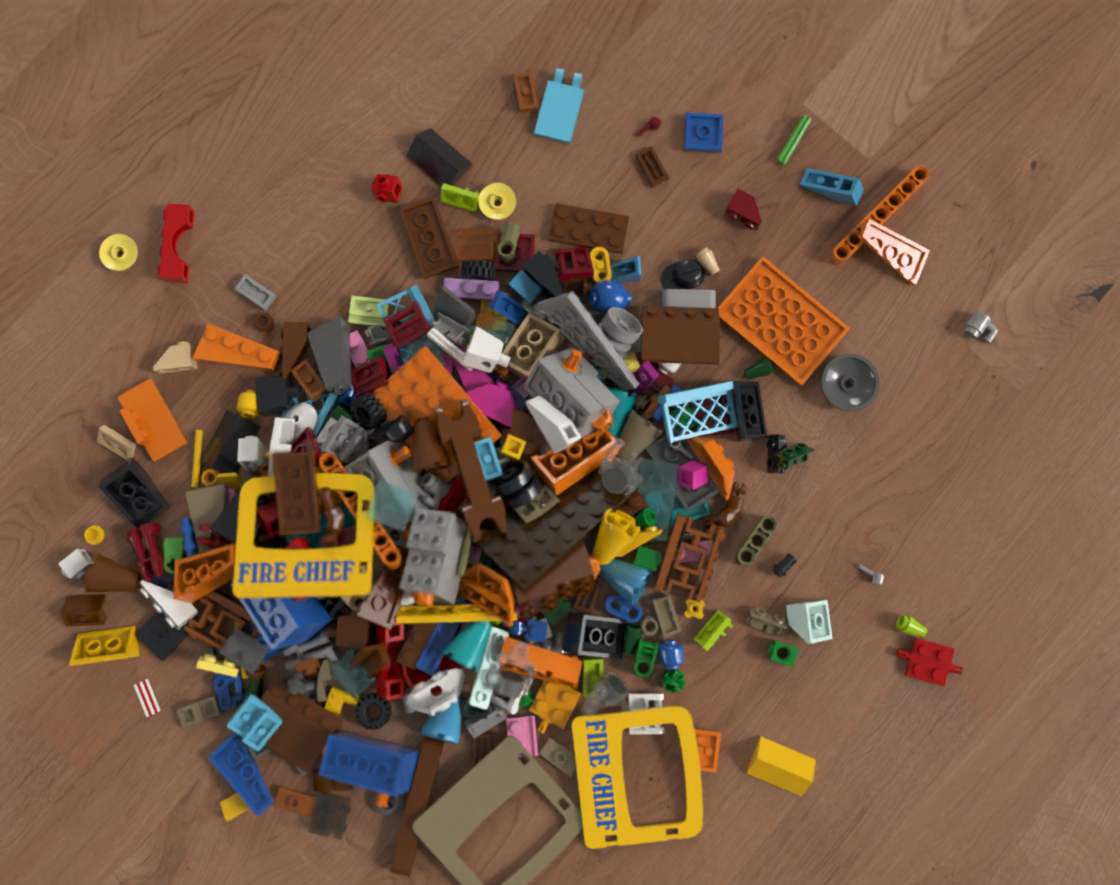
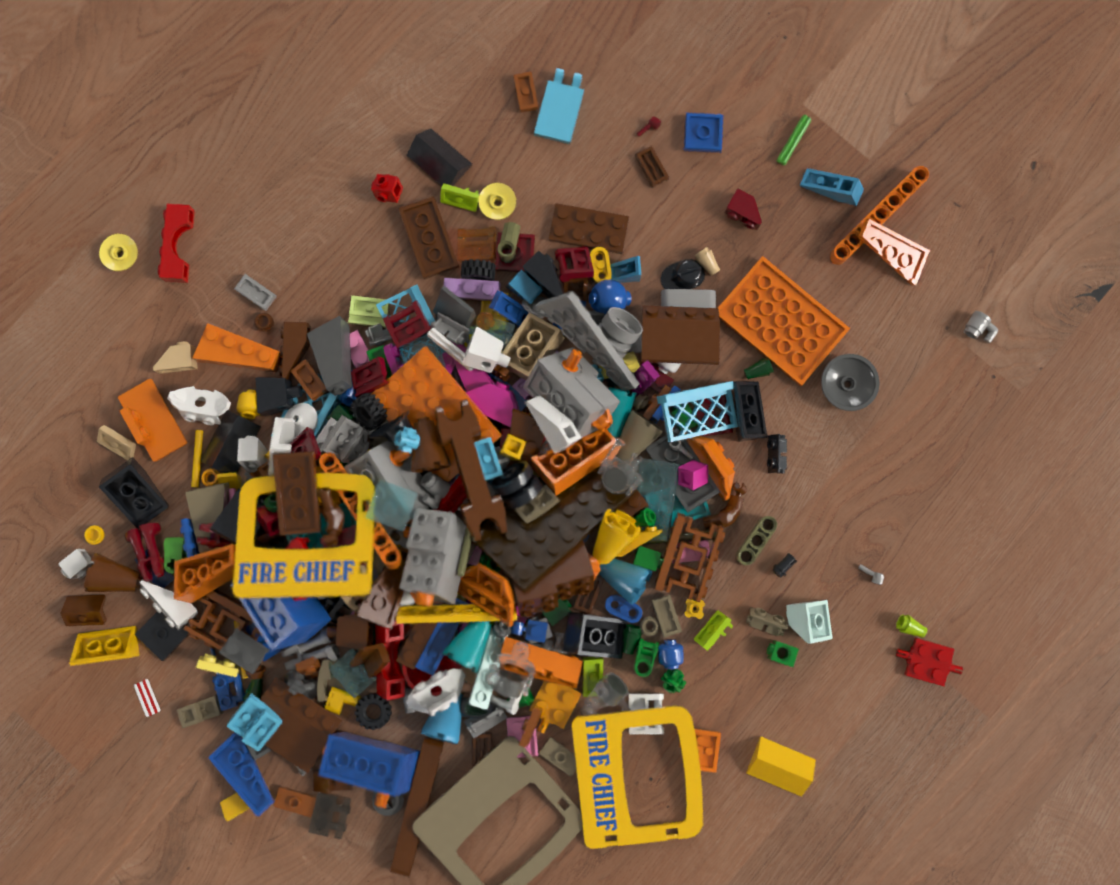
dark green hinge [775,443,815,470] -> none
none -> white piece [167,386,231,426]
none -> dark green plate [264,494,278,512]
none -> medium azure gear [395,427,420,453]
none -> dark grey plate [492,621,511,638]
none -> dark orange plate [519,706,543,748]

